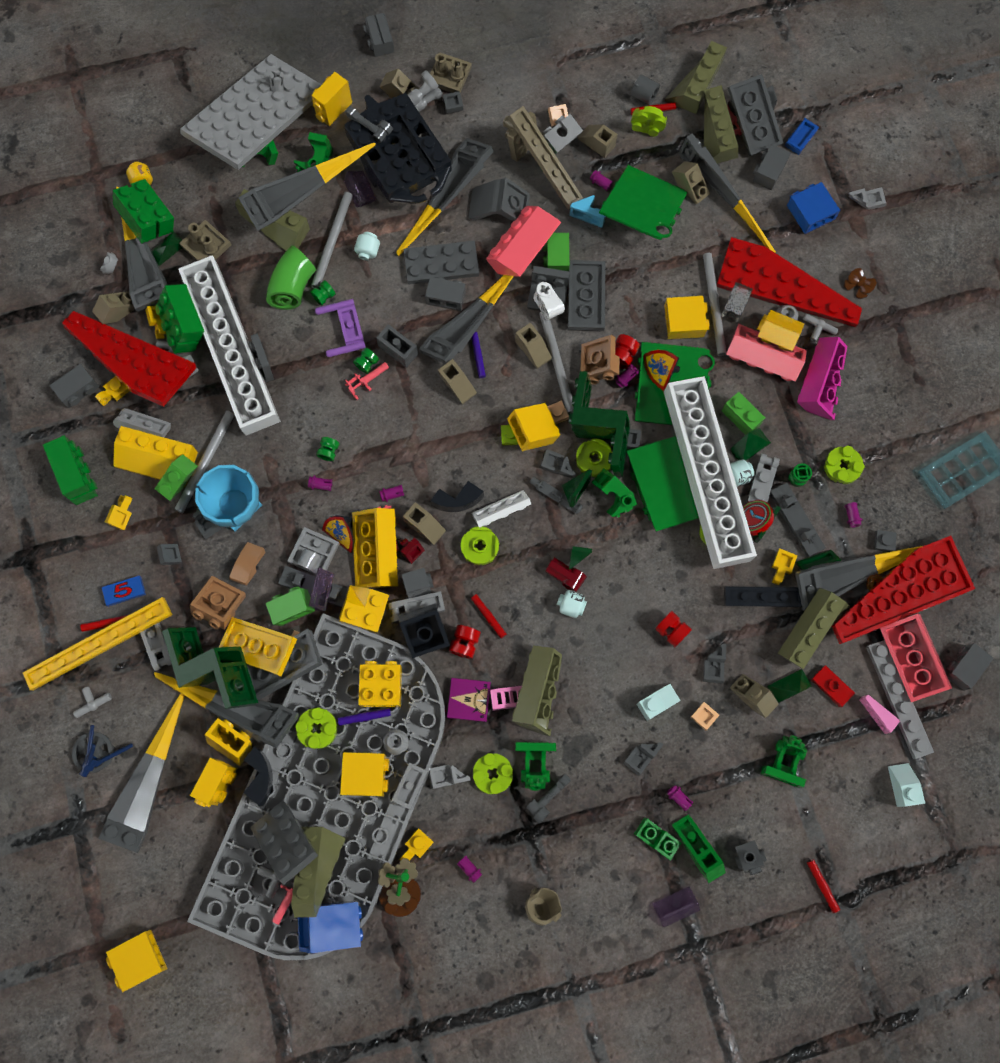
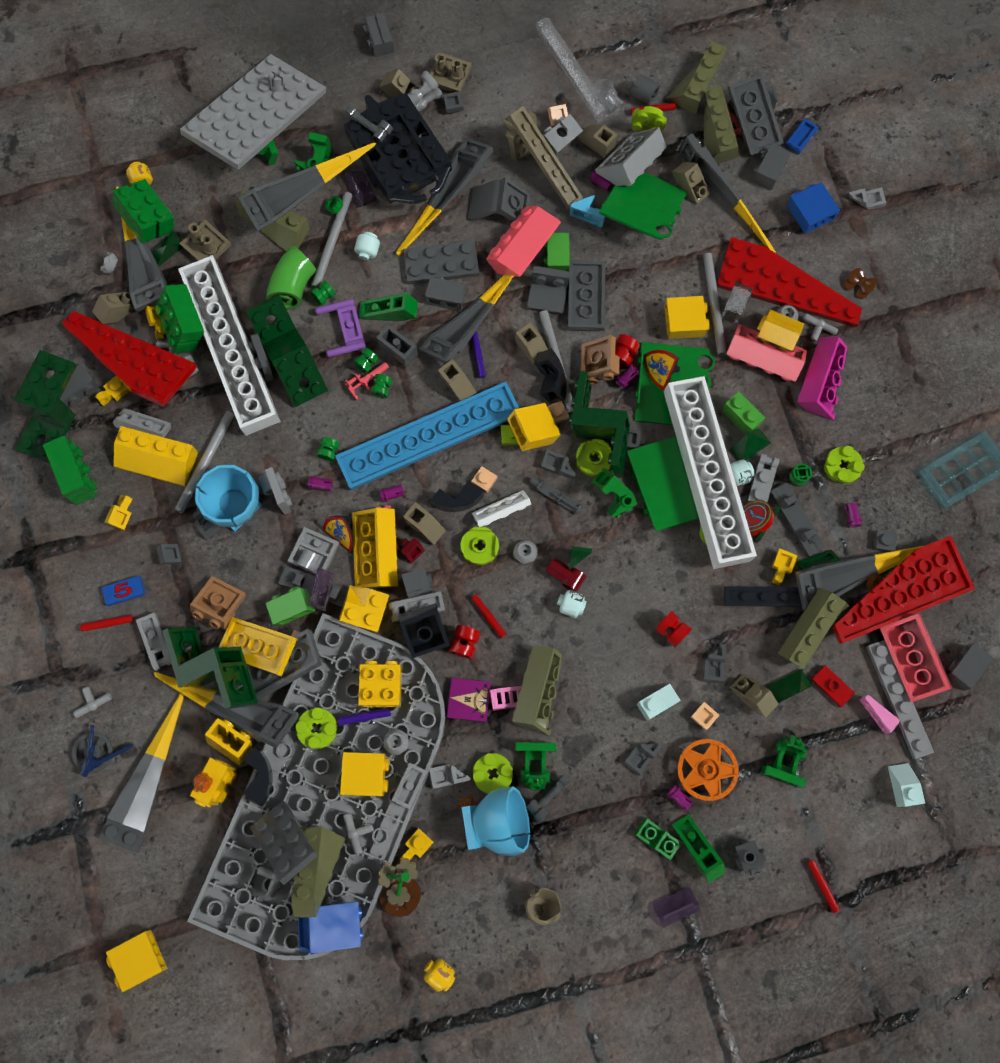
yellow tile [23,597,172,690] -> none
bright green brick [155,454,198,501] -> none
medium nougat slope [229,542,265,586] -> none
coral piece [272,884,293,925] -> none
yellow brick [311,72,352,126] -> none
magenta pin [457,855,483,883] -> none
white piece [533,282,565,320] -> none
dark green slope [562,469,593,508] -> none
none -> dark green bracket [14,350,77,464]
none -> clear orange plate [193,772,213,793]
none -> dark green bracket [245,294,328,407]
none -> light grey plate [258,467,292,515]
none -> green tile [326,196,343,215]
none -> dark azure plate [335,382,519,490]
none -> light grey piece [343,813,374,855]
none -> green slope [359,292,418,321]
none -> green wheel [370,374,393,399]
none -> yellow head [424,958,455,992]
none -> clear orange plate [457,795,476,809]
none -> medium azure plate [462,787,530,856]
none -> light nougat plate [471,467,498,493]
none -> light grey plate [513,540,537,564]
none -> black brick [534,348,567,404]
none -> clear piece [536,18,626,122]
none -> light grey slope [595,127,667,186]
none -> orange wheel [677,739,739,801]

